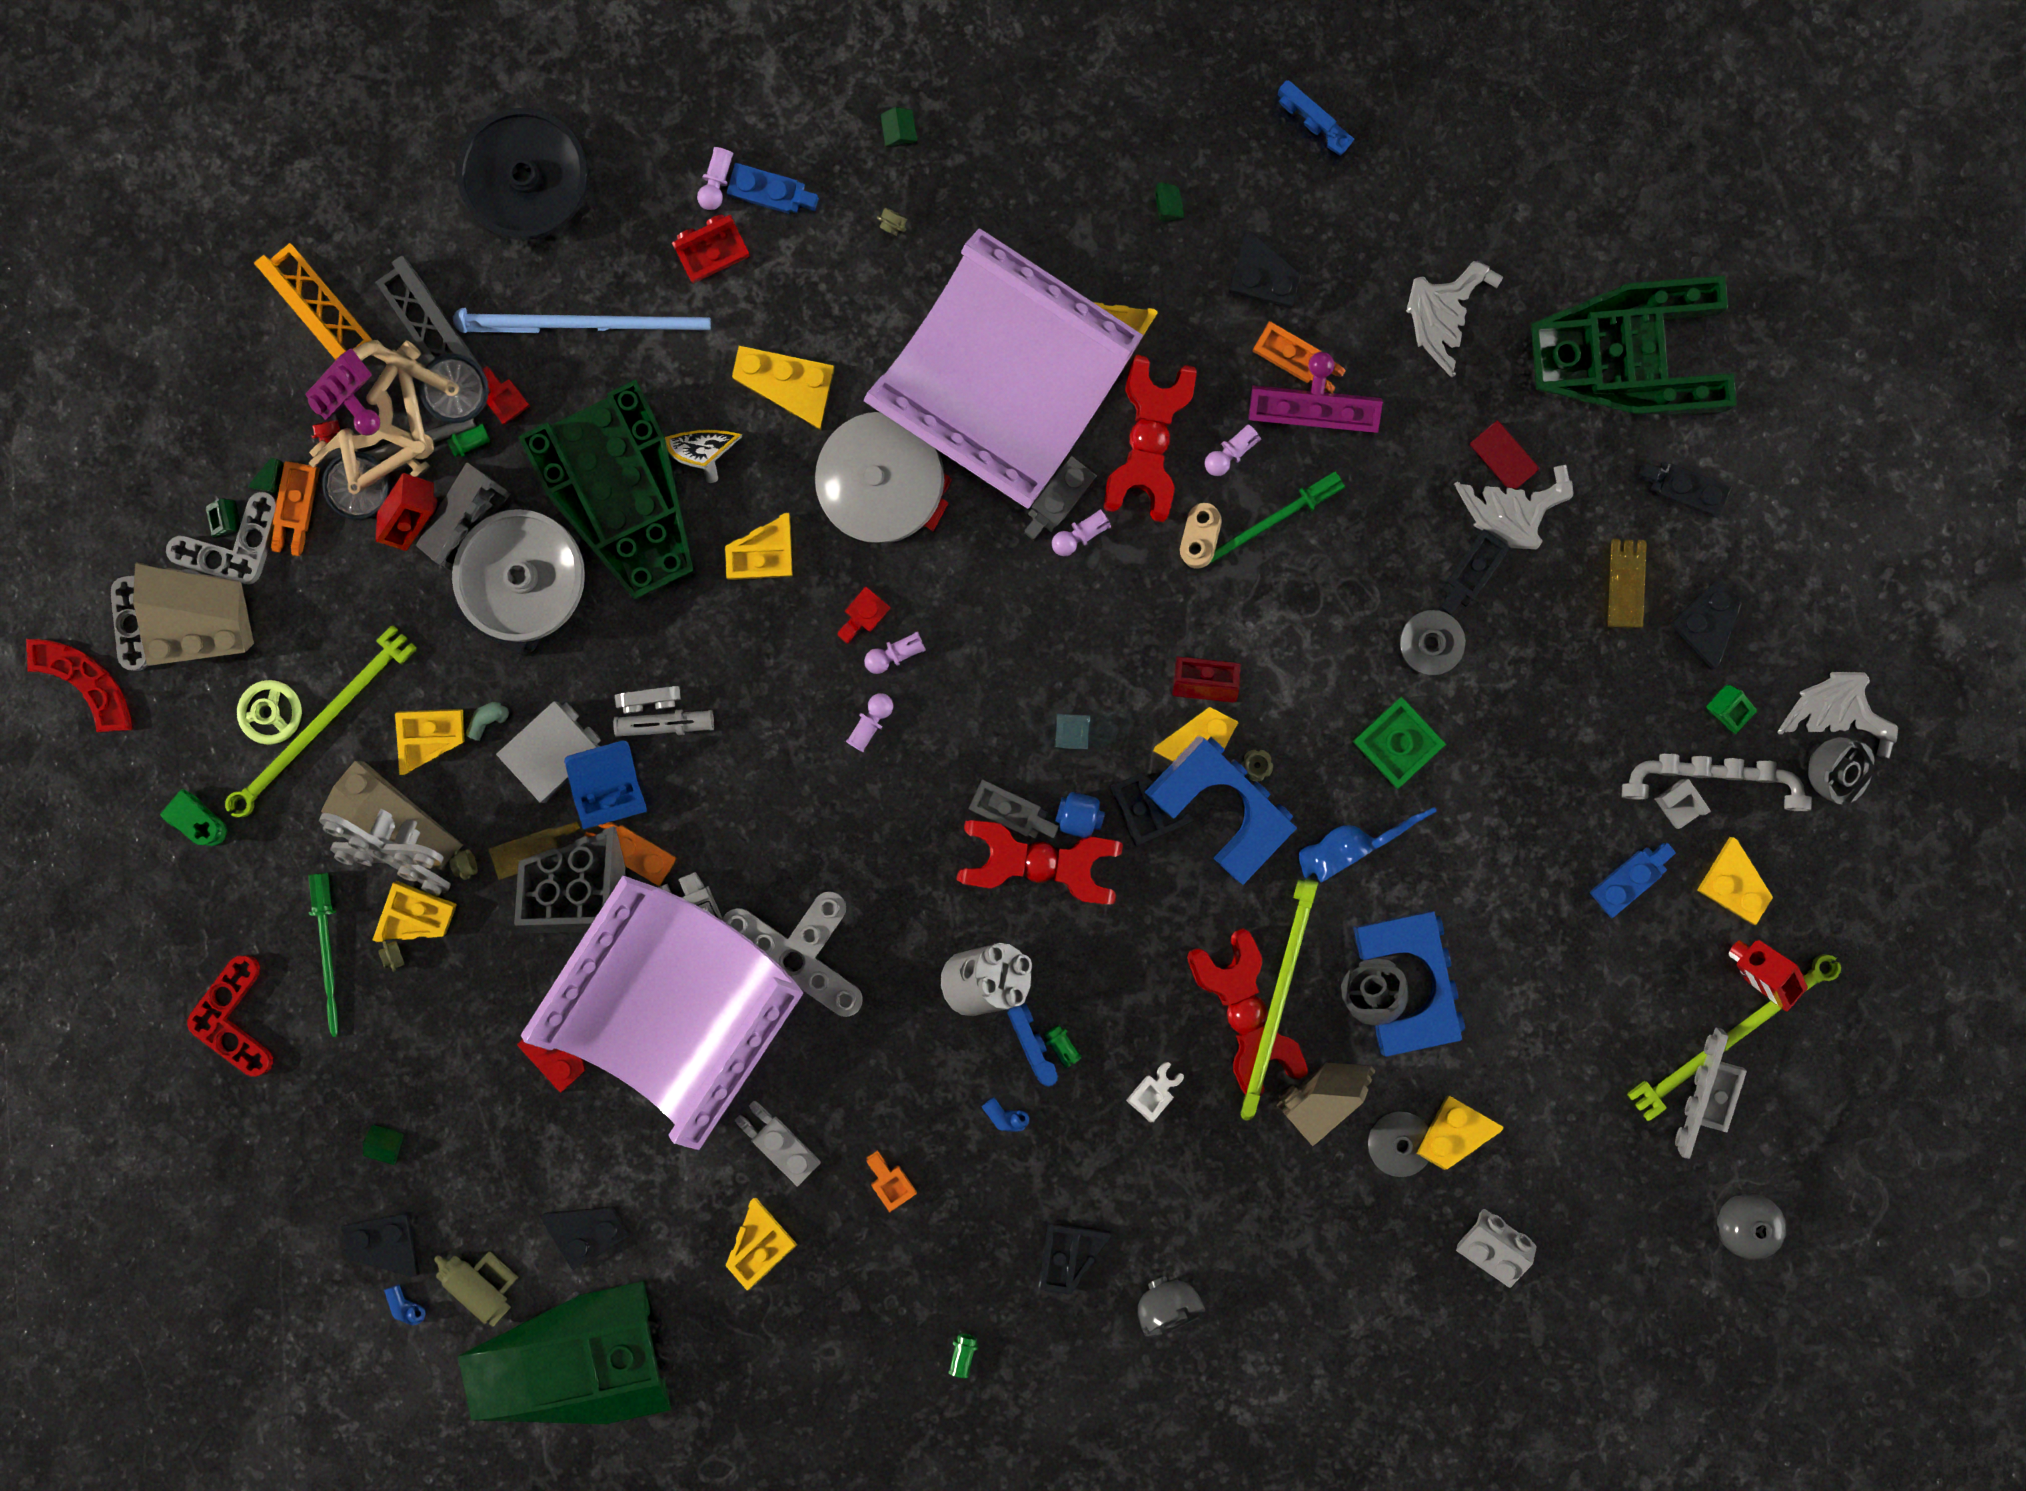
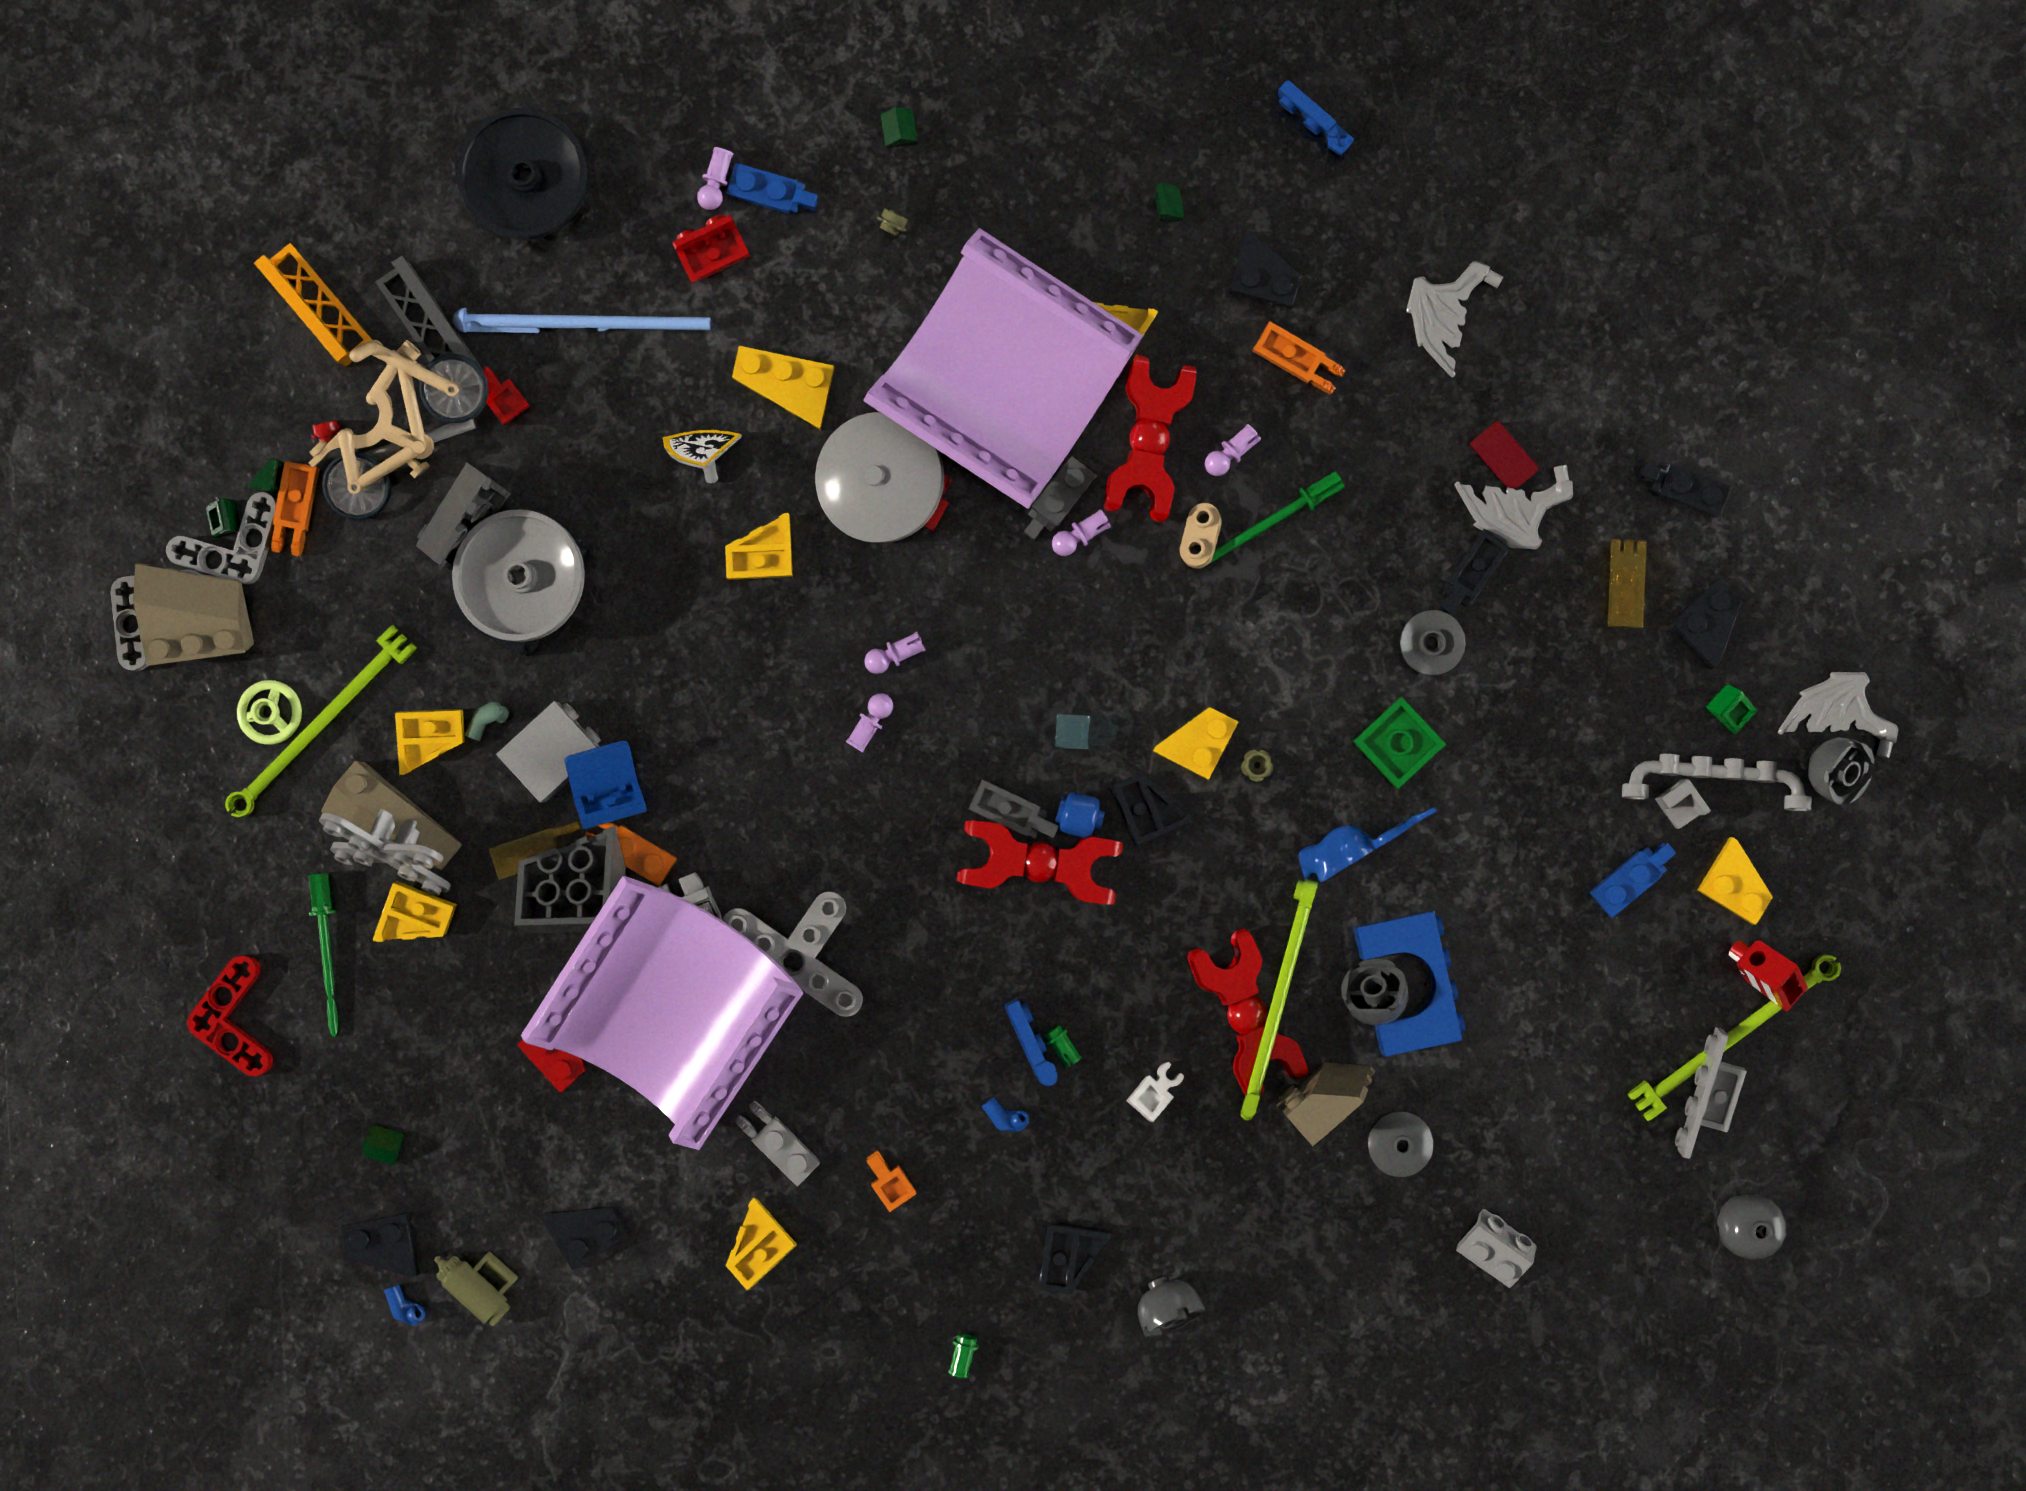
red tile [26,639,132,732] -> none
green piece [160,789,227,846] -> none
magenta plate [305,348,381,436] -> none
red brick [376,473,437,551] -> none
olive plate [378,941,405,972] -> none
green pin [447,423,491,458] -> none
olive plate [450,849,478,880] -> none
dark green wedge [458,1280,671,1424] -> none
dark green wedge [518,379,694,599] -> none
light grey pin [613,709,714,737] -> none
light grey plate [615,686,681,714] -> none
red plate [837,587,891,644] -> none
light grey cylinder [941,943,1032,1016] -> none
blue arch [1145,735,1297,885] -> none
dark red slope [1172,656,1241,703] -> none
magenta plate [1248,352,1383,433] -> none
yellow wing [1416,1096,1504,1170] -> none
dark green wedge [1531,276,1737,414] -> none

